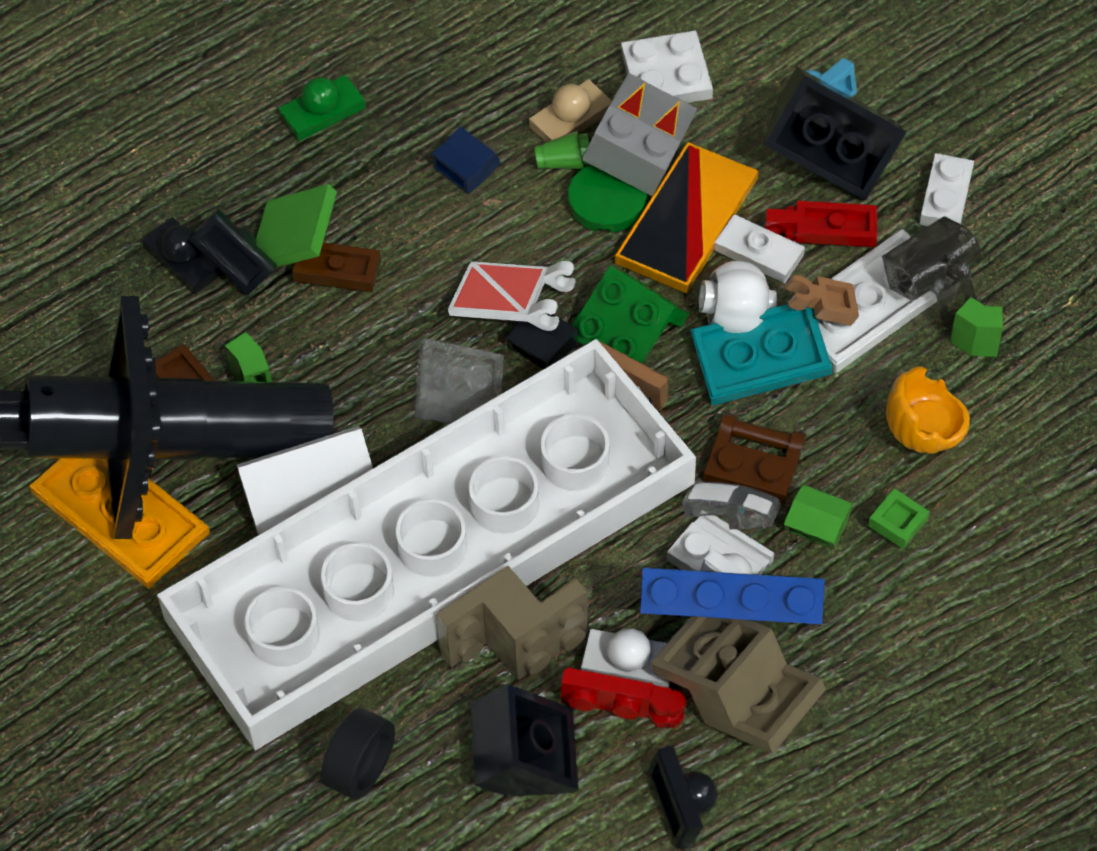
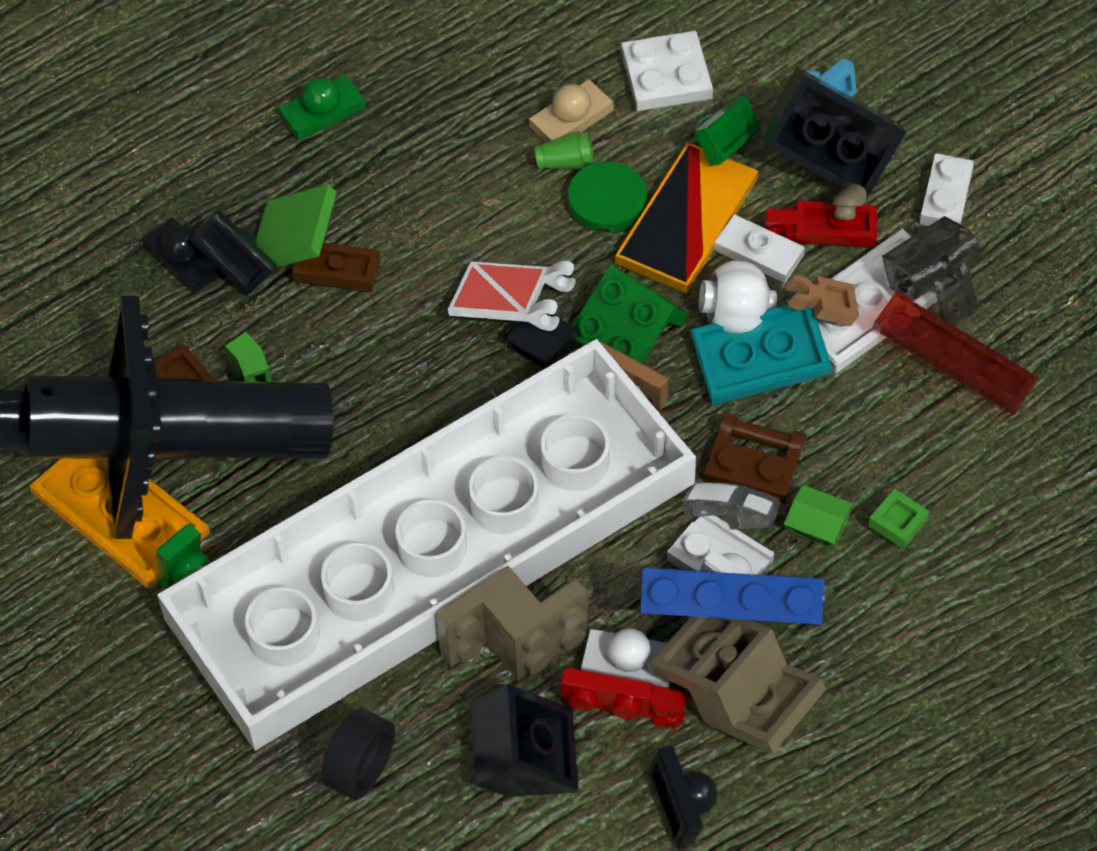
white tile [236,426,373,535] -> none
clear hinge [414,338,504,424] -> none
dark blue piece [432,126,501,194] -> none
light grey slope [582,73,697,196] -> none
light orange piece [886,366,970,454] -> none
bright green piece [950,297,1003,357] -> none
none -> green tile [157,523,212,590]
none -> green tile [694,95,761,166]
none -> dark tan arm [832,182,867,220]
none -> clear red plate [872,291,1039,415]

